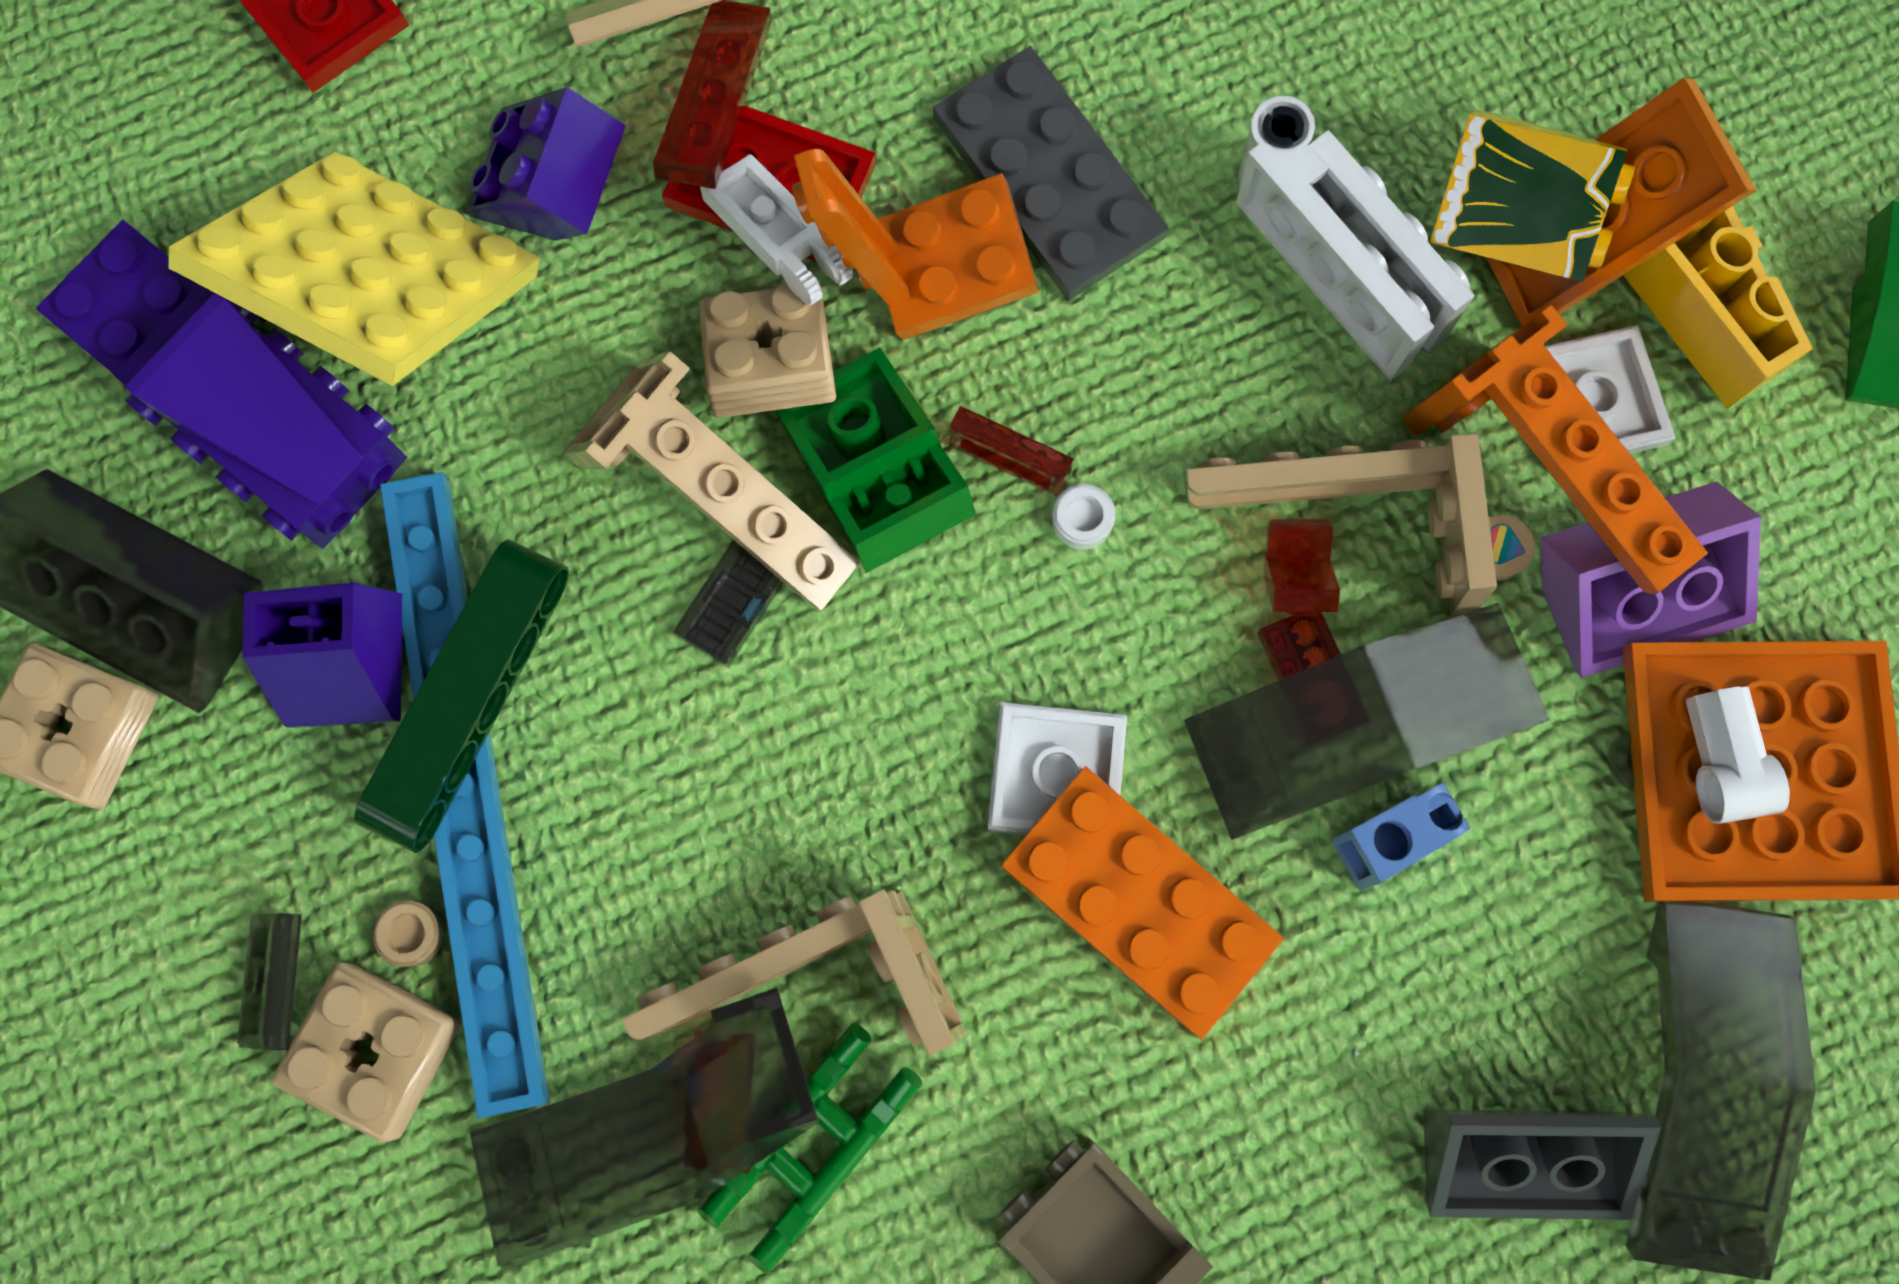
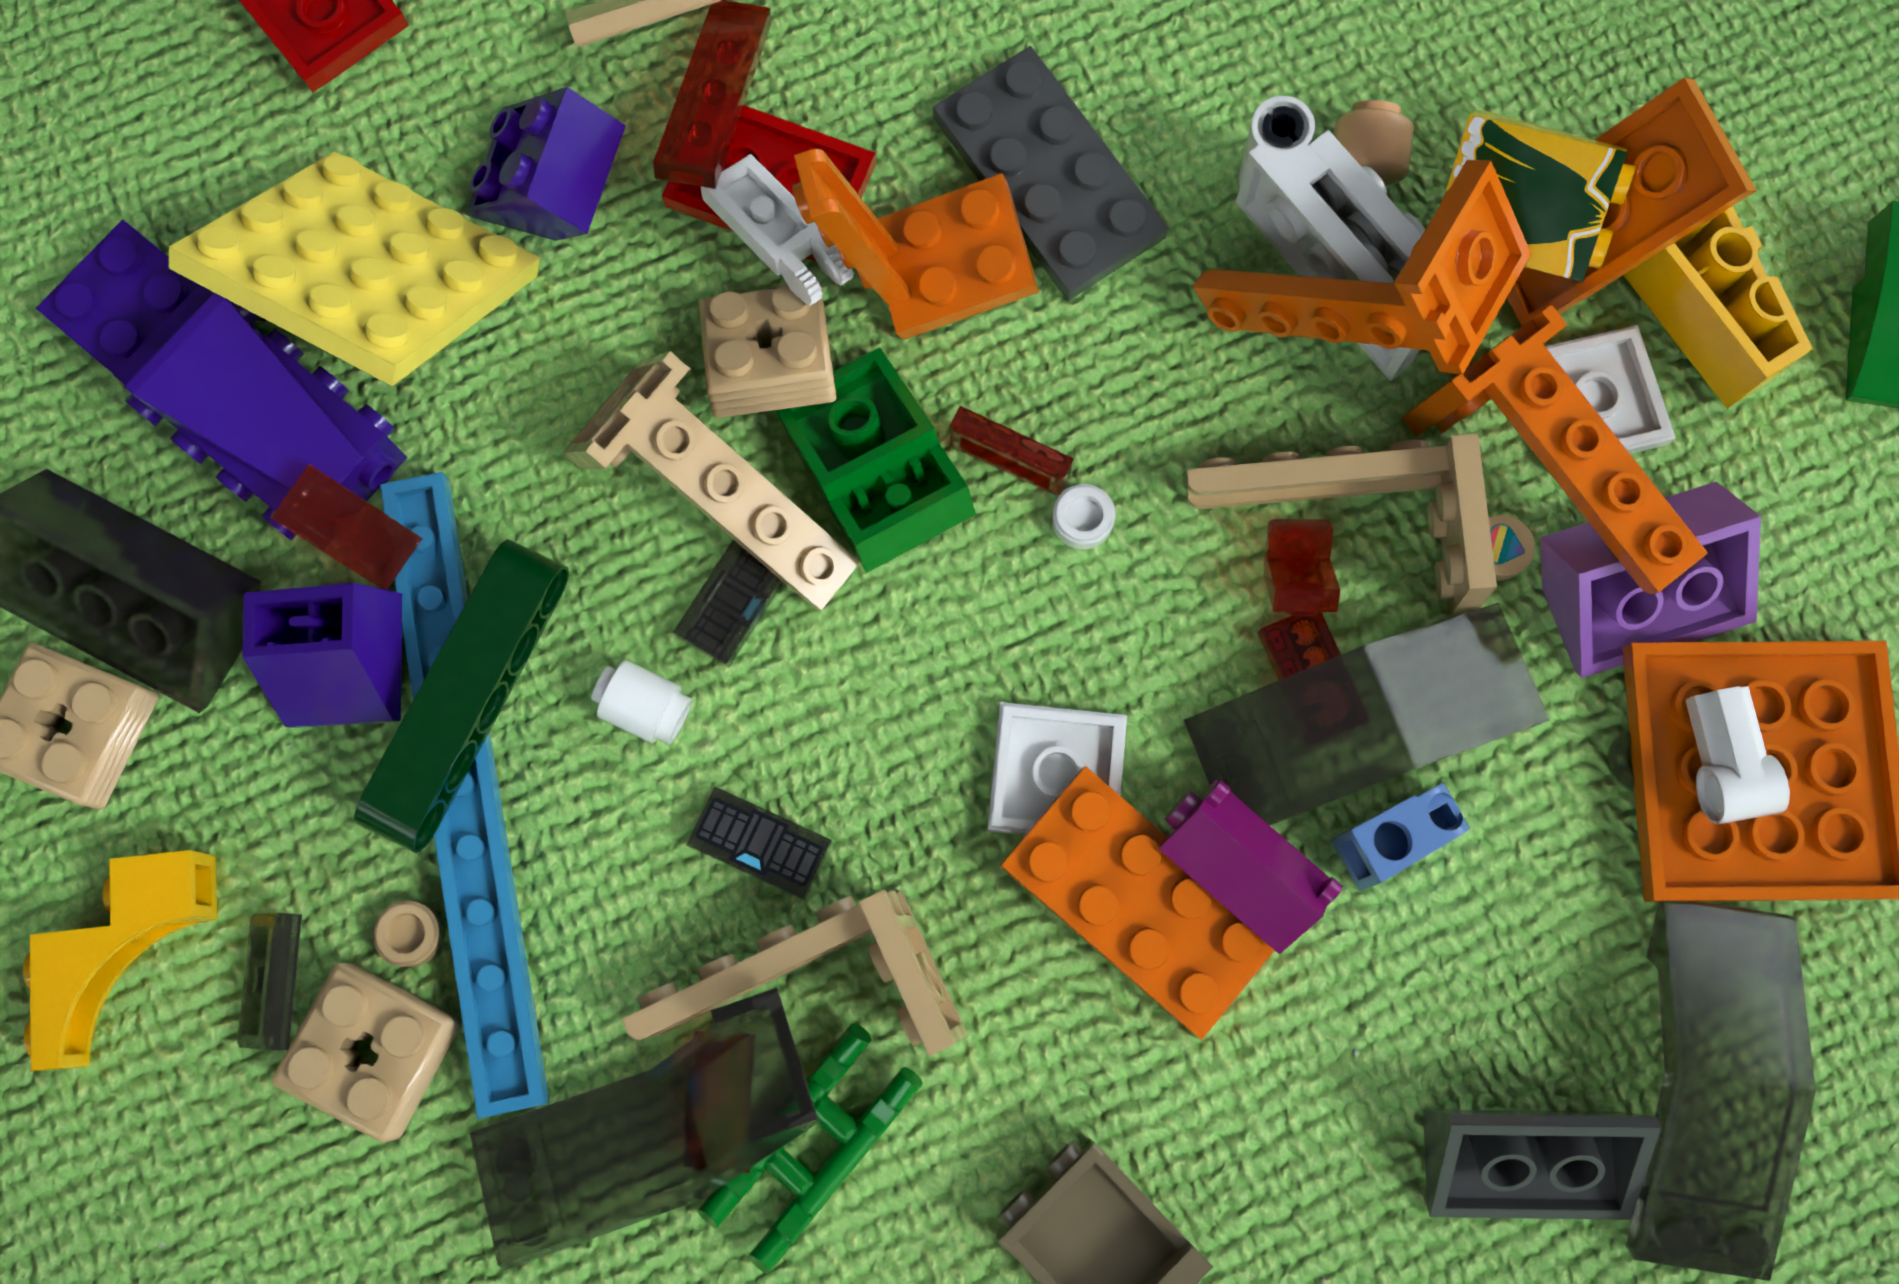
none -> yellow arch [23,850,218,1072]
none -> clear red plate [270,464,423,590]
none -> white brick [591,660,693,745]
none -> tile [686,787,833,900]
none -> magenta brick [1159,779,1343,955]
none -> orange bracket [1193,160,1531,375]
none -> light nougat head [1334,100,1414,187]

